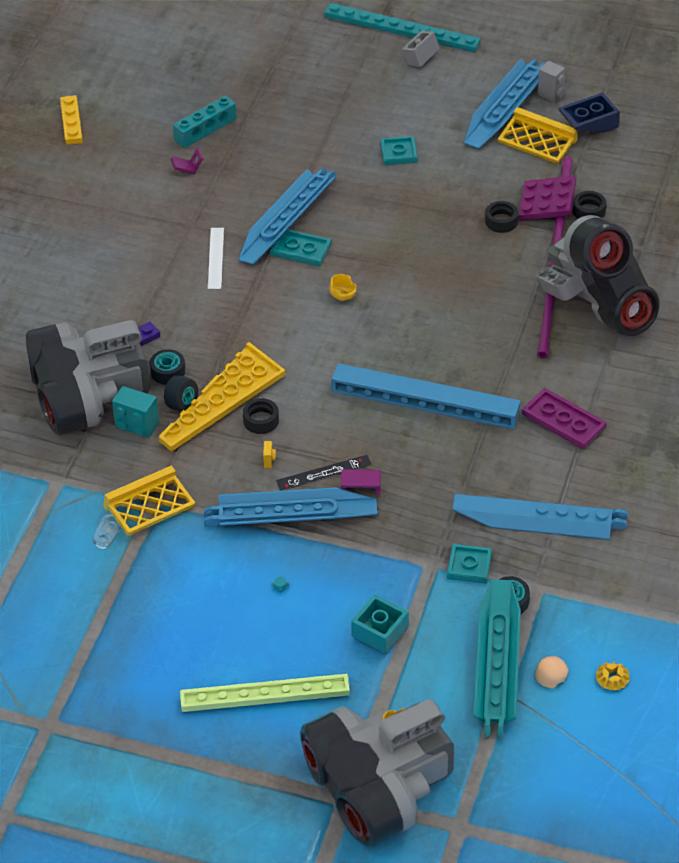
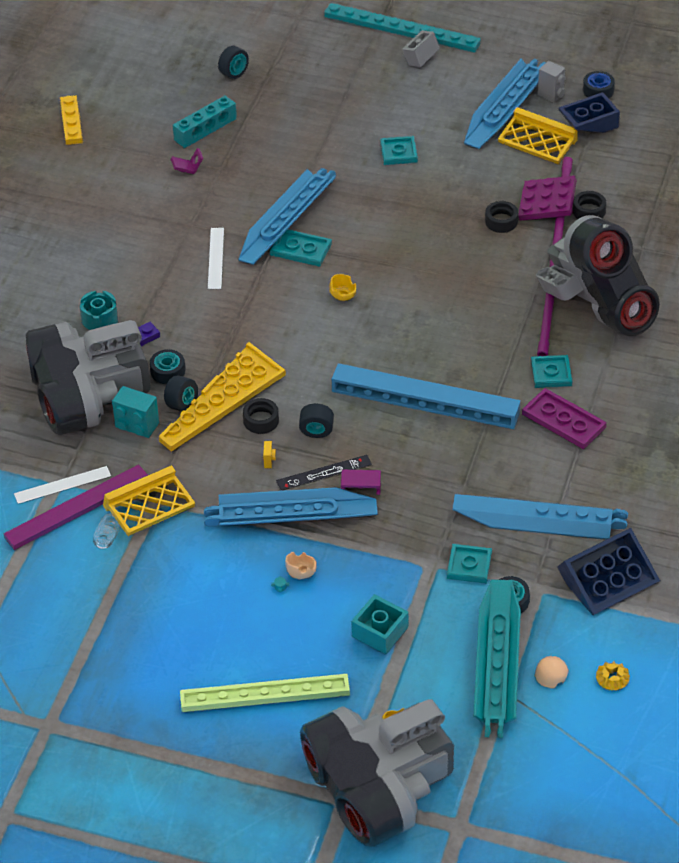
none -> magenta tile [4,464,148,550]
none -> white sticker [14,466,111,504]
none -> teal brick [80,291,118,330]
none -> black wheel [218,46,249,79]
none -> light nougat hair [285,552,317,579]
none -> black wheel [299,403,334,438]
none -> teal tile [531,355,572,388]
none -> dark blue slope [557,528,660,615]
none -> black wheel [583,71,615,99]

